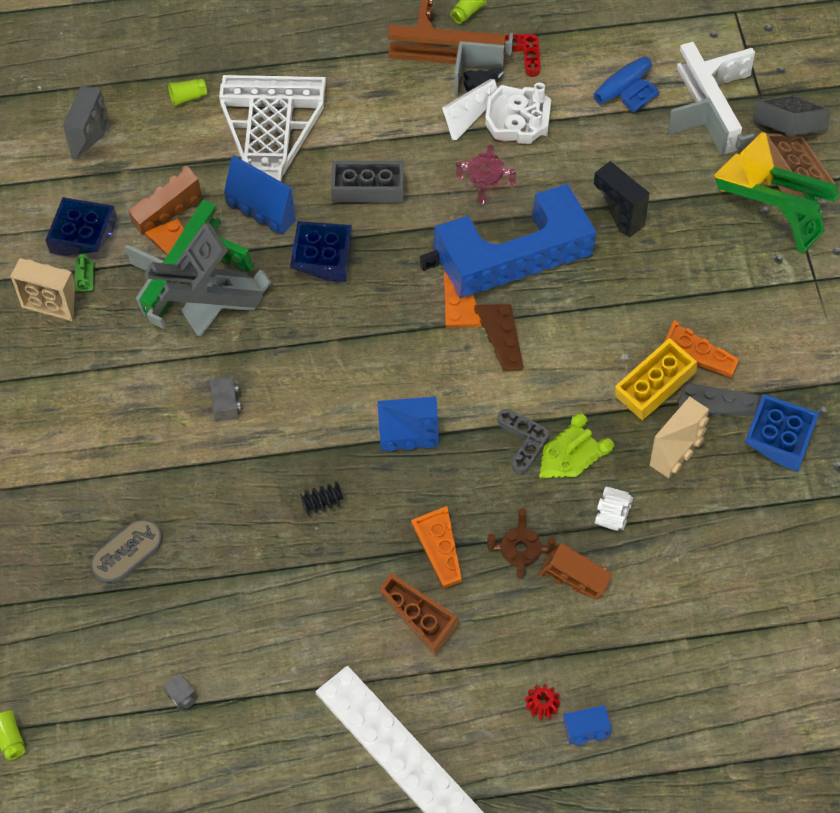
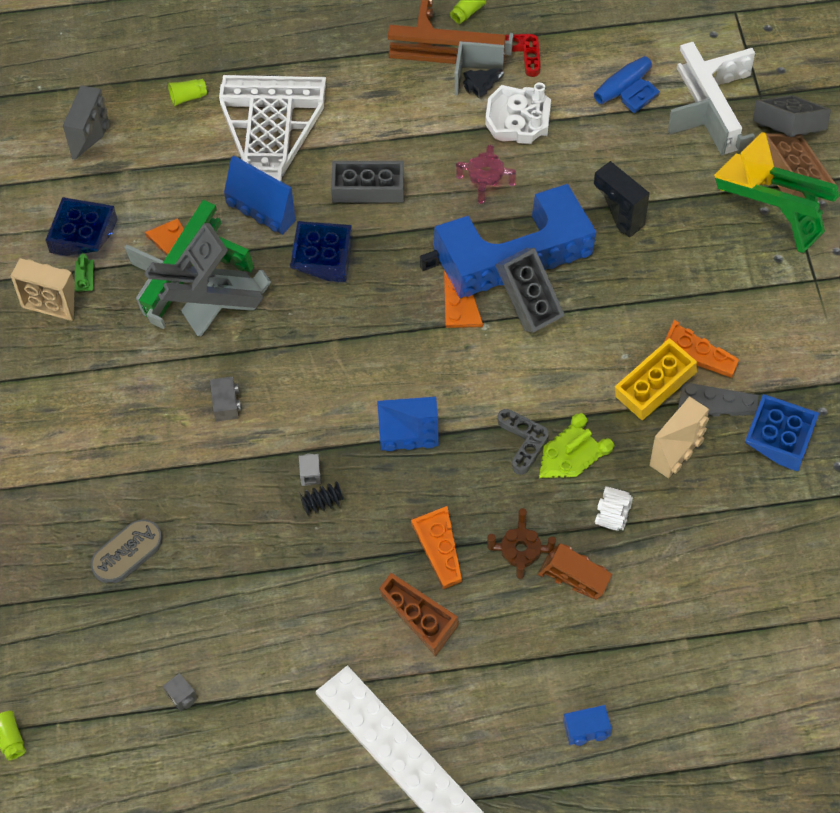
dark orange wedge [128,165,202,235] -> none
white wing [442,79,497,140] -> none
reddish brown wing [474,304,523,371] -> none
red gear [525,683,561,720] -> none
none -> light grey brick [299,454,321,486]
none -> dark grey brick [495,248,565,333]

